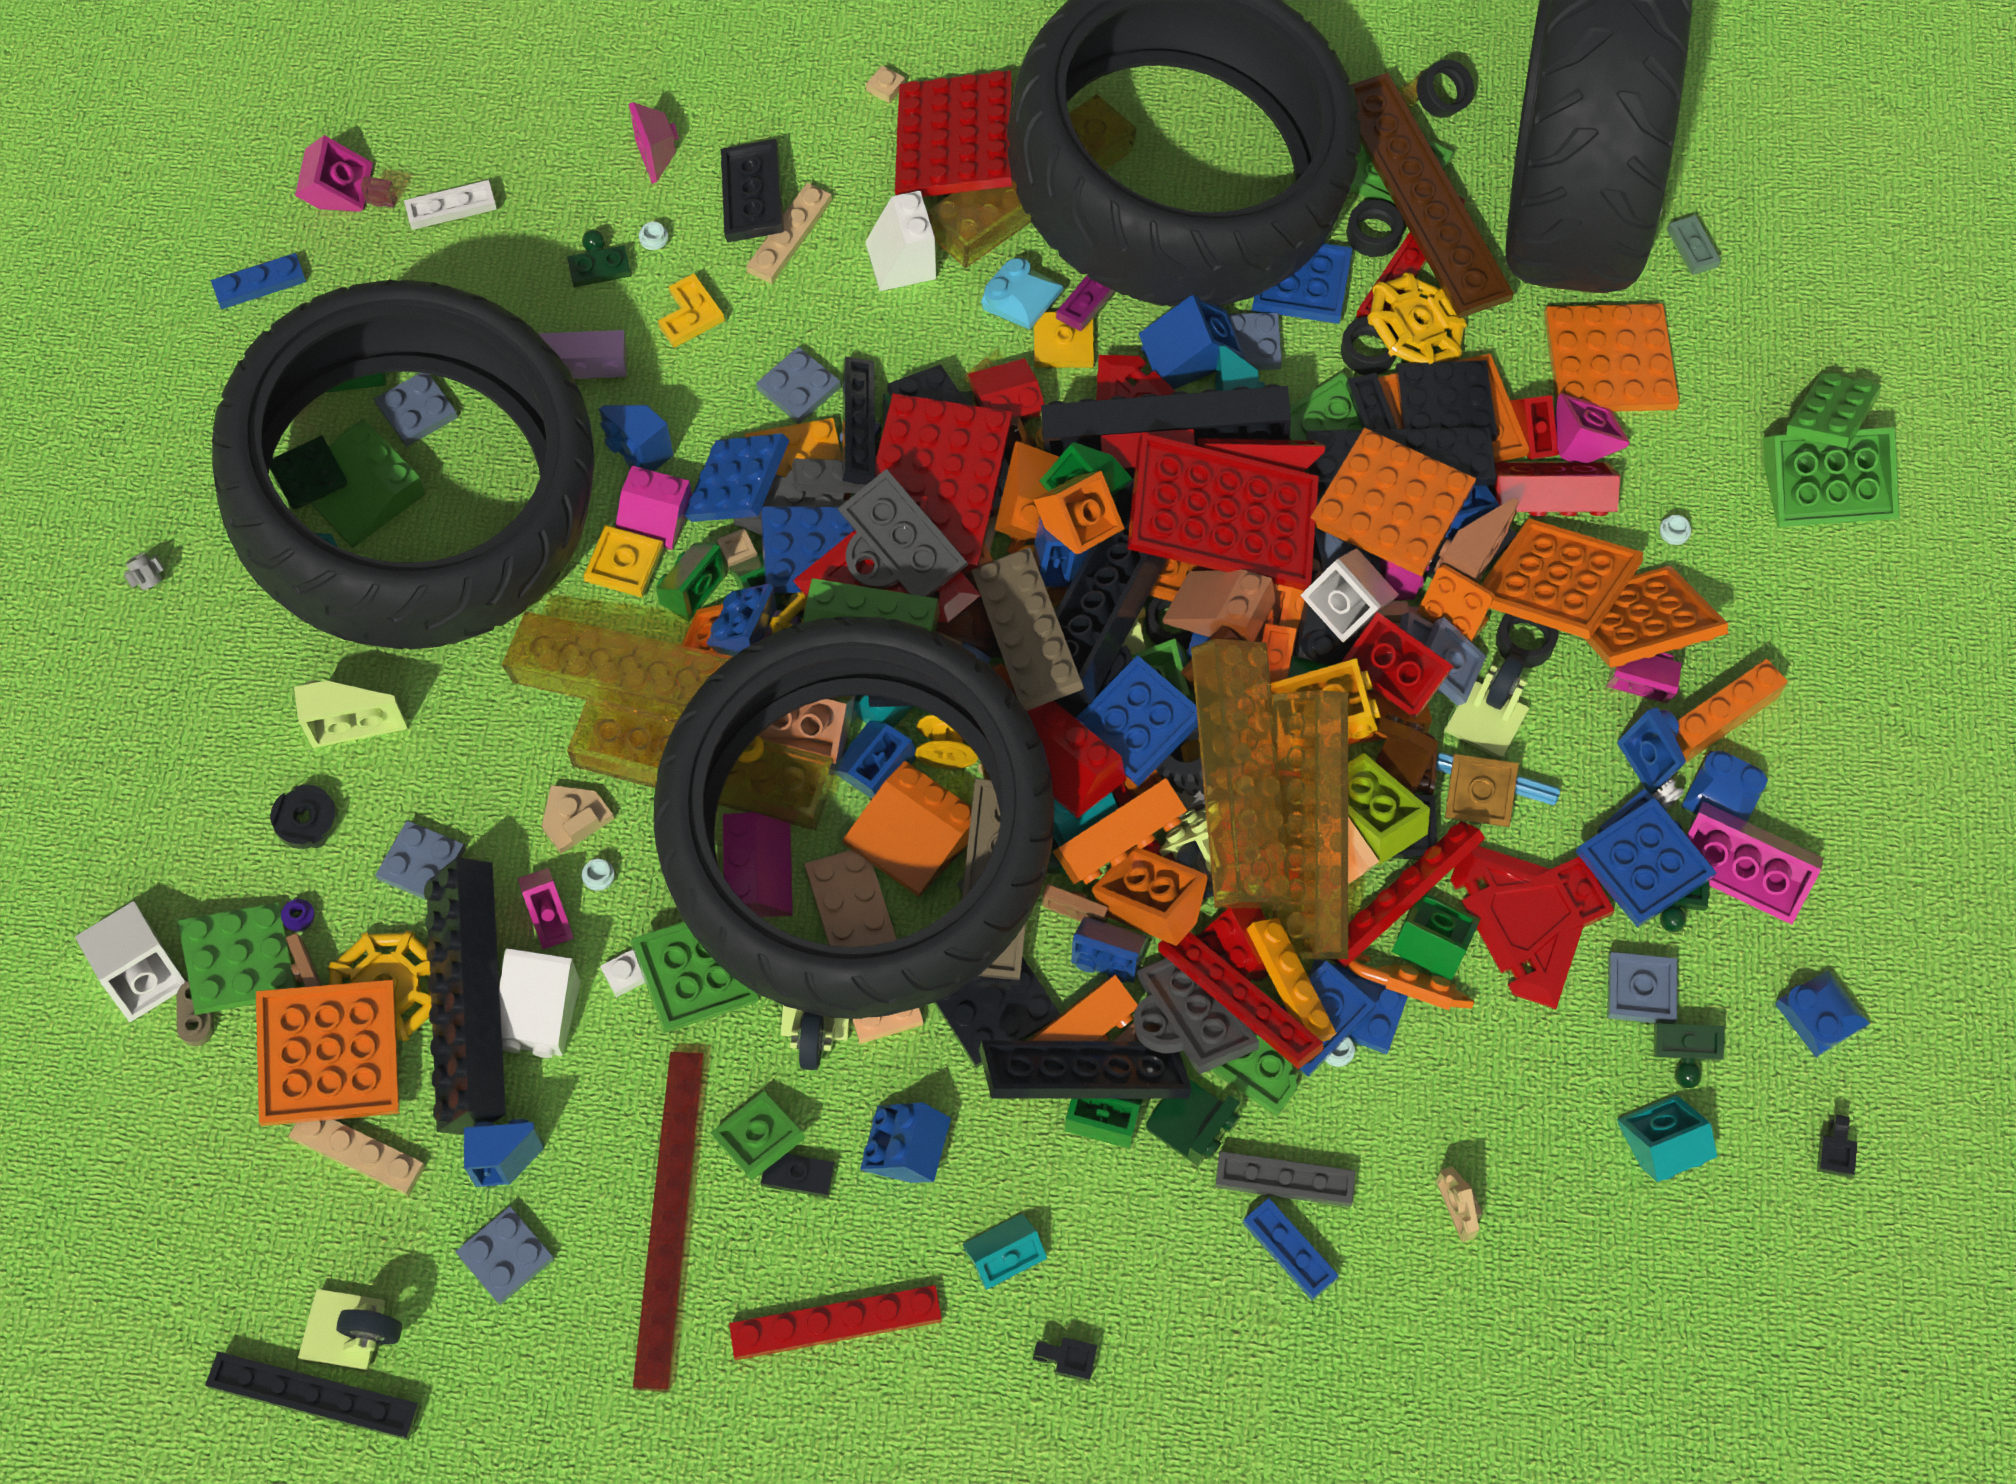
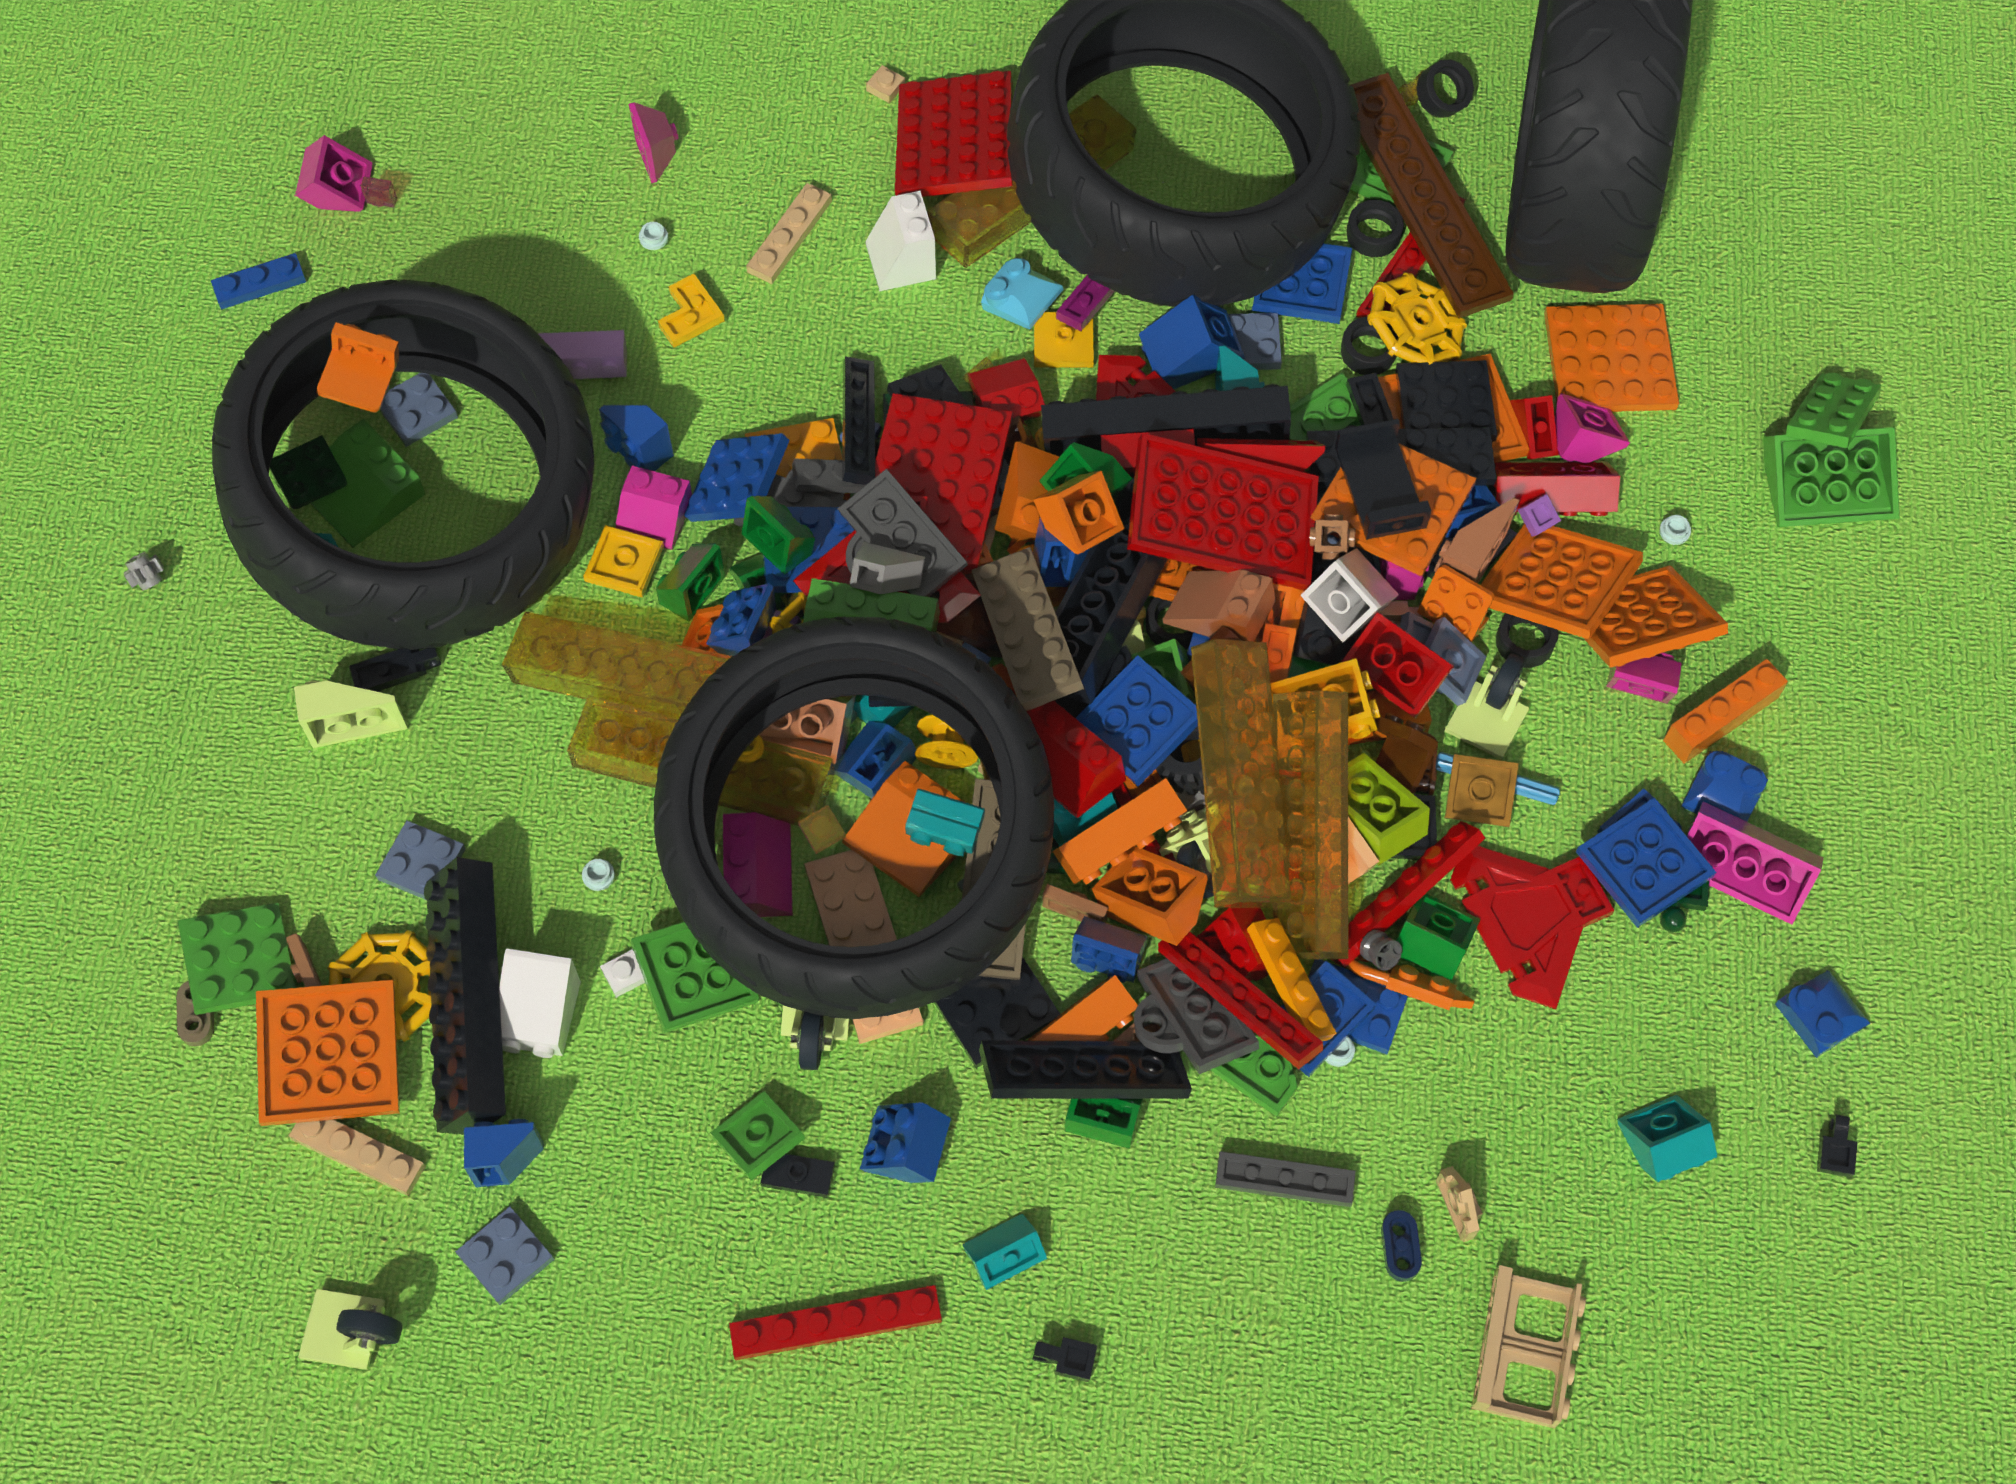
white slope [75,901,186,1022] -> none
black plate [205,1351,421,1441] -> none
black plate [270,785,338,849] -> none
dark purple plate [281,899,315,931] -> none
white plate [404,180,497,230] -> none
dark pink slope [518,868,574,949] -> none
tan plate [541,785,615,854] -> none
dark green plate [567,229,631,288] -> none
clear red plate [633,1052,705,1392] -> none
tan plate [716,528,757,570] -> none
black plate [721,139,784,243] -> none
sand blue plate [756,347,841,424] -> none
dark green bracket [1146,1078,1241,1167] -> none
blue plate [1242,1198,1339,1301] -> none
sand blue plate [1607,952,1677,1024] -> none
blue slope [1617,707,1686,795] -> none
white bush [1653,779,1684,809] -> none
dark green plate [1653,1023,1724,1089] -> none
sand green plate [1667,215,1721,275] -> none
none -> orange bracket [317,322,399,412]
none -> black hinge [349,647,441,692]
none -> green slope [742,496,815,575]
none -> clear yellow plate [798,805,846,854]
none -> light grey slope [850,542,925,594]
none -> teal brick [905,788,985,856]
none -> medium nougat brick [1310,514,1356,560]
none -> black panel [1335,419,1431,540]
none -> dark grey wheel [1359,929,1402,971]
none -> dark blue plate [1381,1210,1422,1282]
none -> tan window [1471,1265,1586,1429]
none -> medium lavender plate [1518,494,1561,536]

